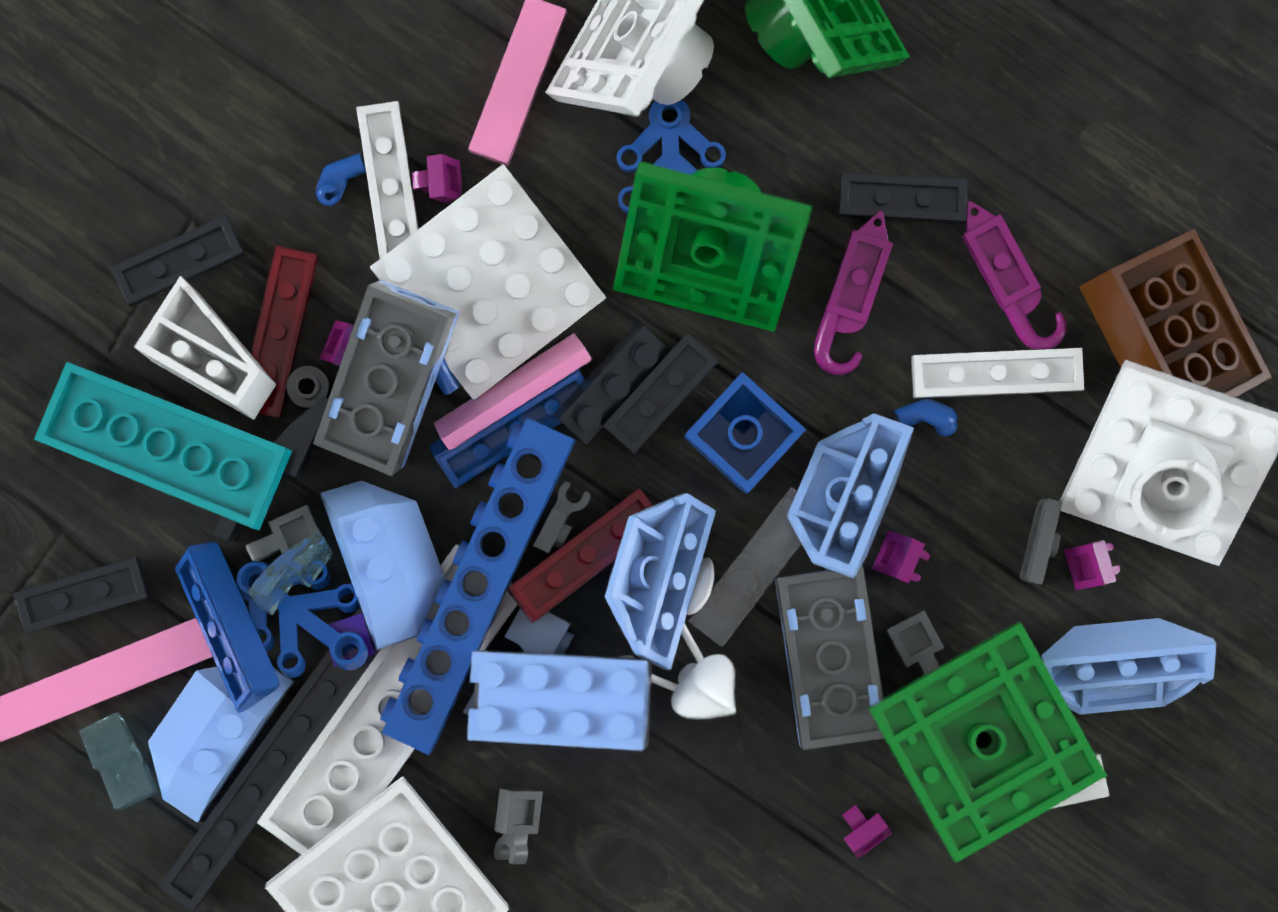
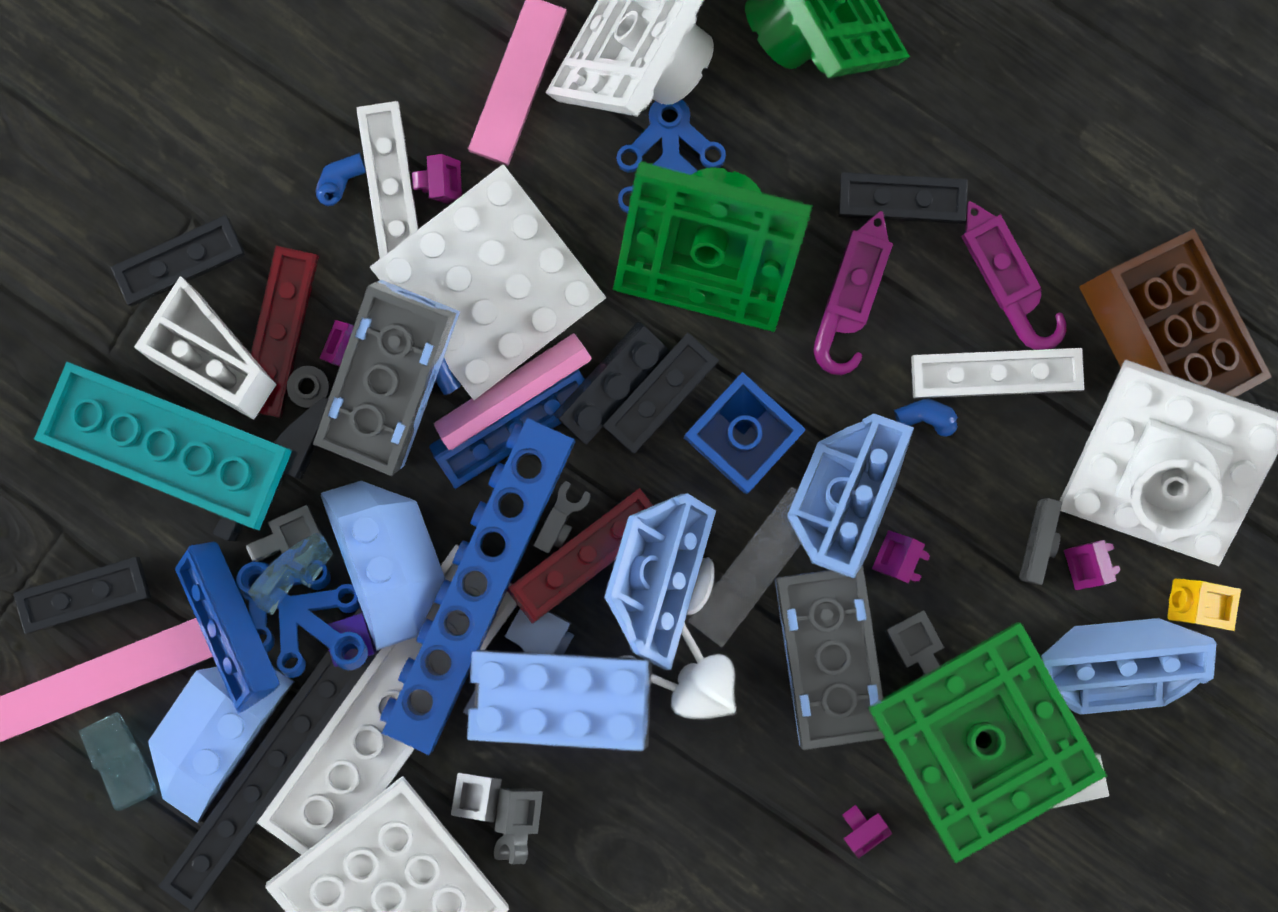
none -> flat silver plate [451,773,501,822]
none -> yellow bracket [1167,578,1241,631]

